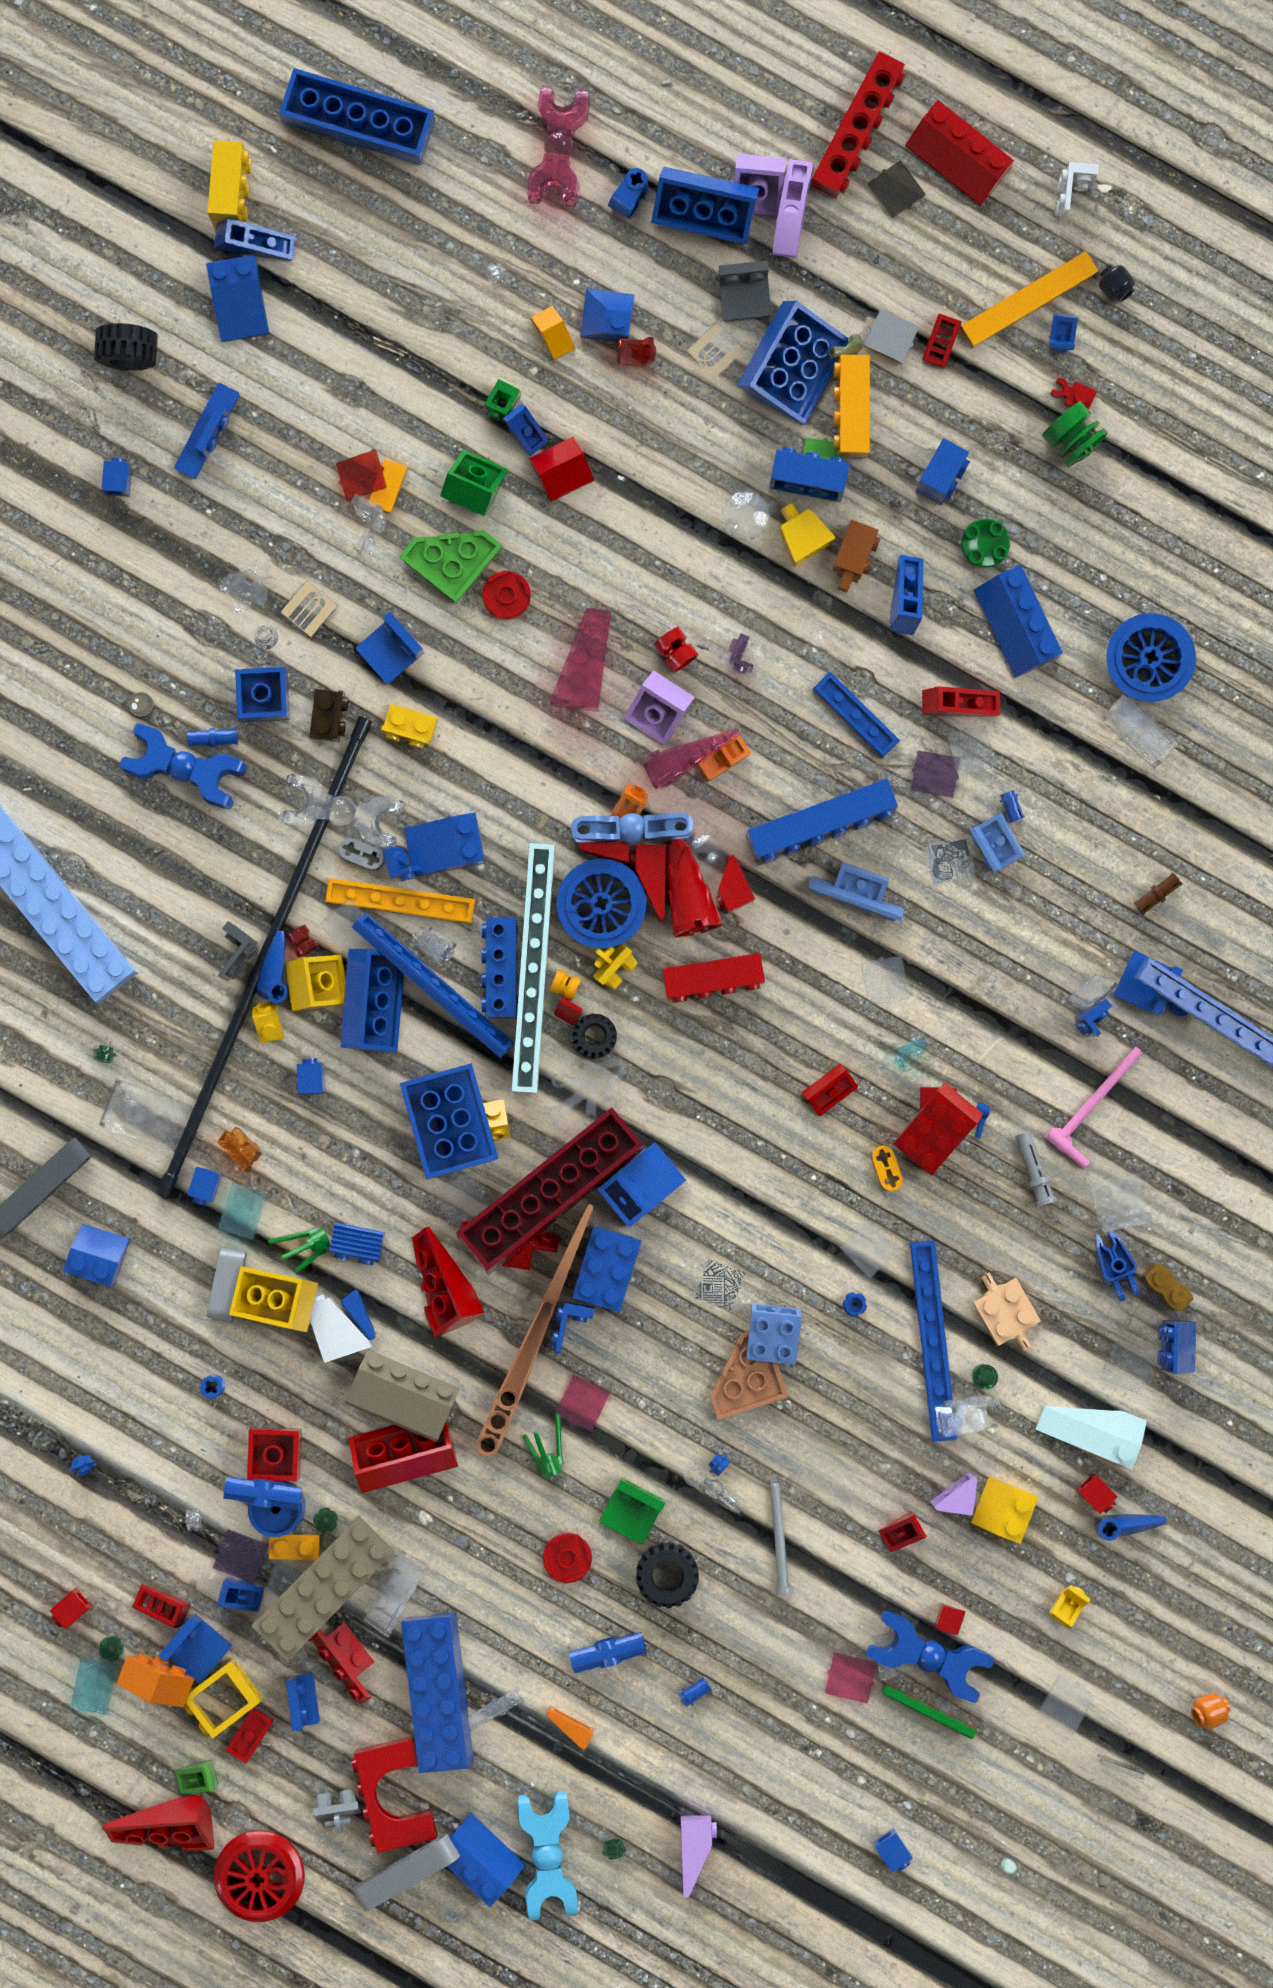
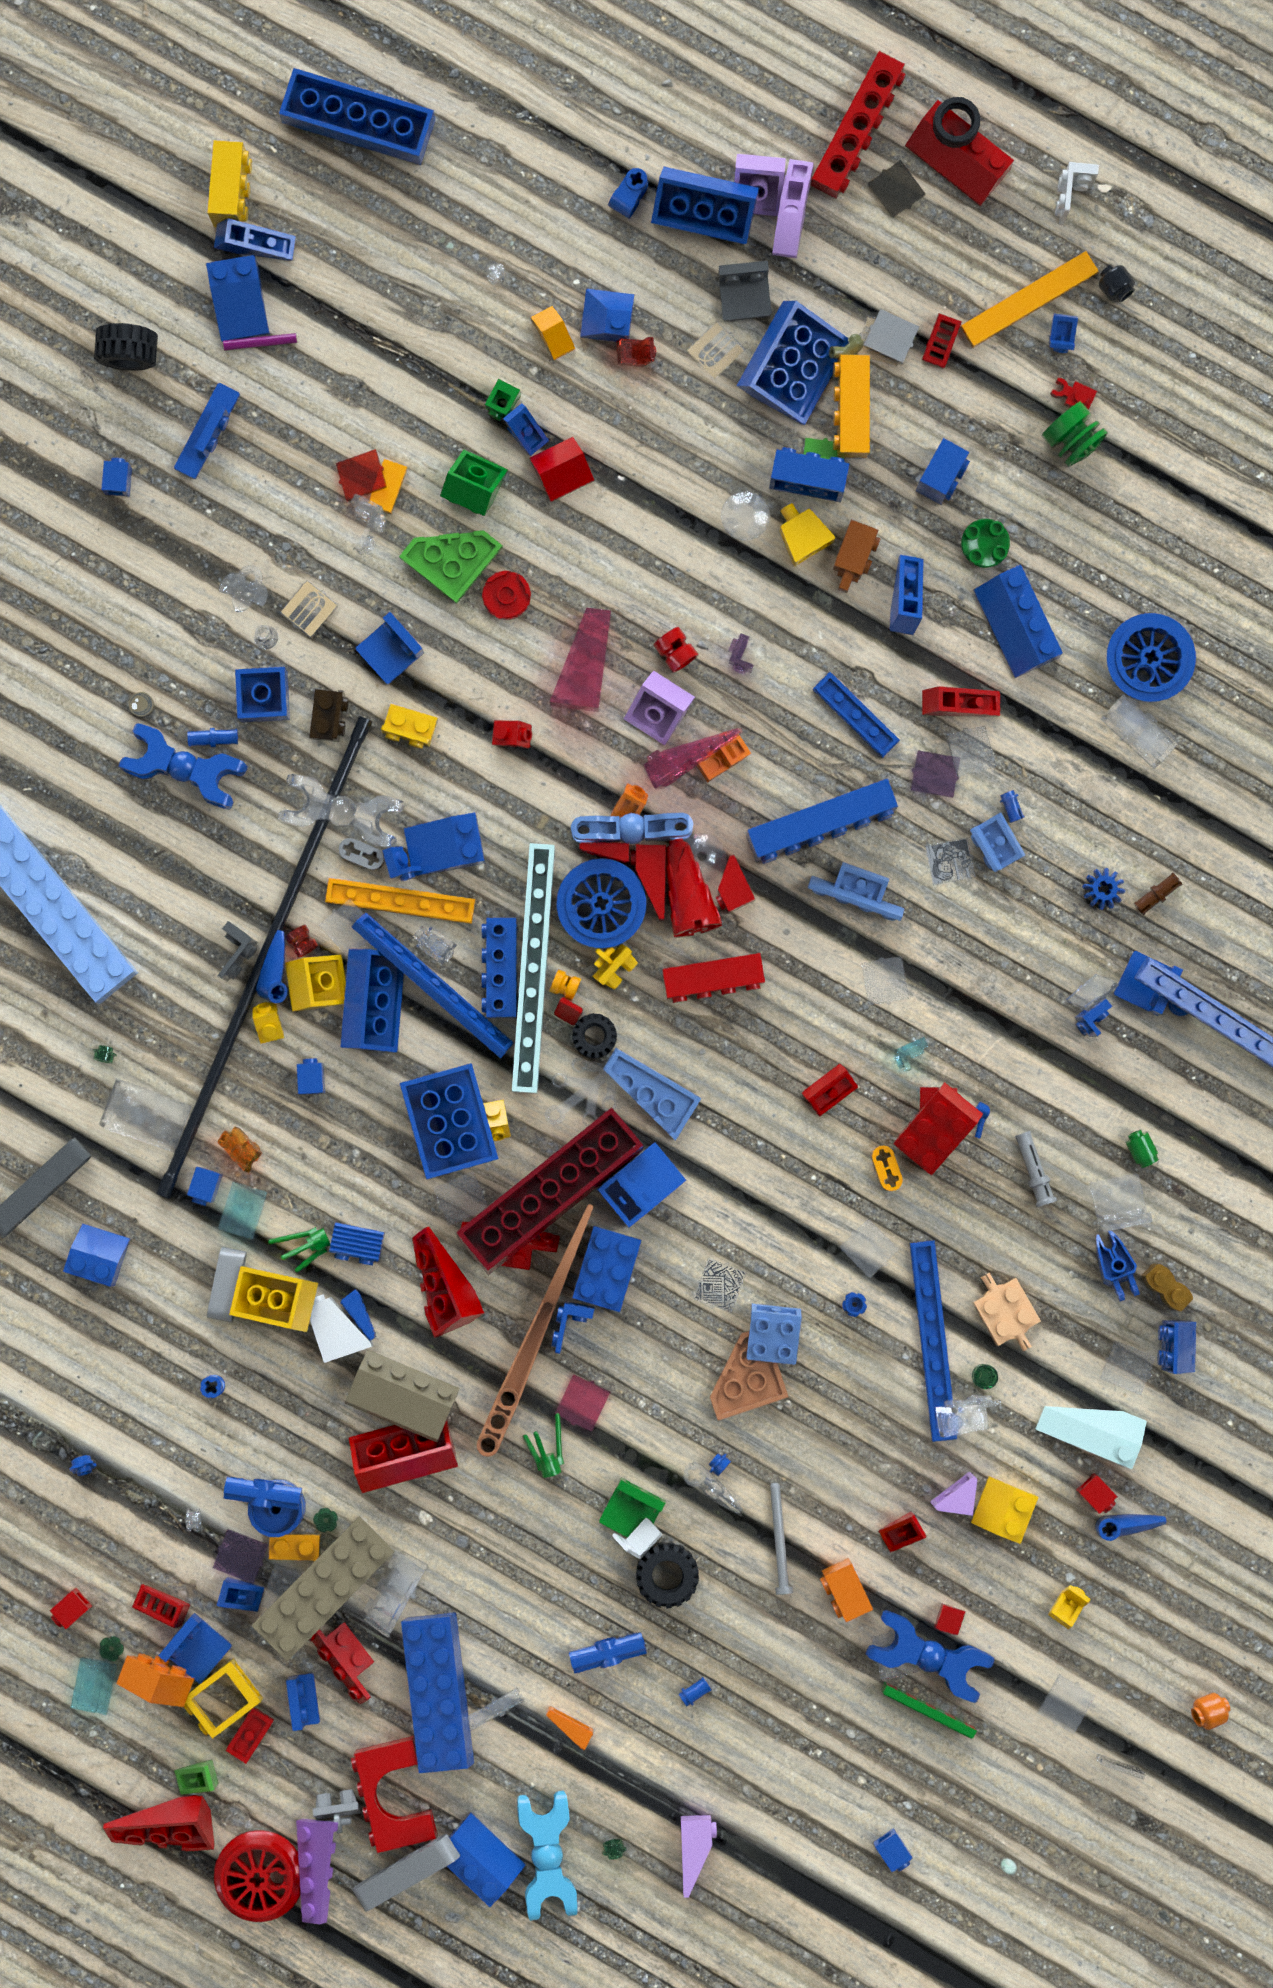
red brick [247,1427,302,1482] -> none
clear pink piece [527,86,590,208] -> none
red tile [543,1532,592,1583] -> none
clear pink piece [825,1652,877,1703] -> none
bright pink bar [1045,1047,1143,1169] -> none
none -> magenta bar [223,333,297,351]
none -> medium lavender wing [296,1819,338,1924]
none -> red bracket [492,720,533,749]
none -> medium blue wing [603,1048,701,1141]
none -> white bracket [612,1518,662,1559]
none -> orange brick [820,1558,873,1622]
none -> black tyre [933,97,981,148]
none -> blue gear [1082,868,1125,910]
none -> green brick [1125,1129,1159,1168]

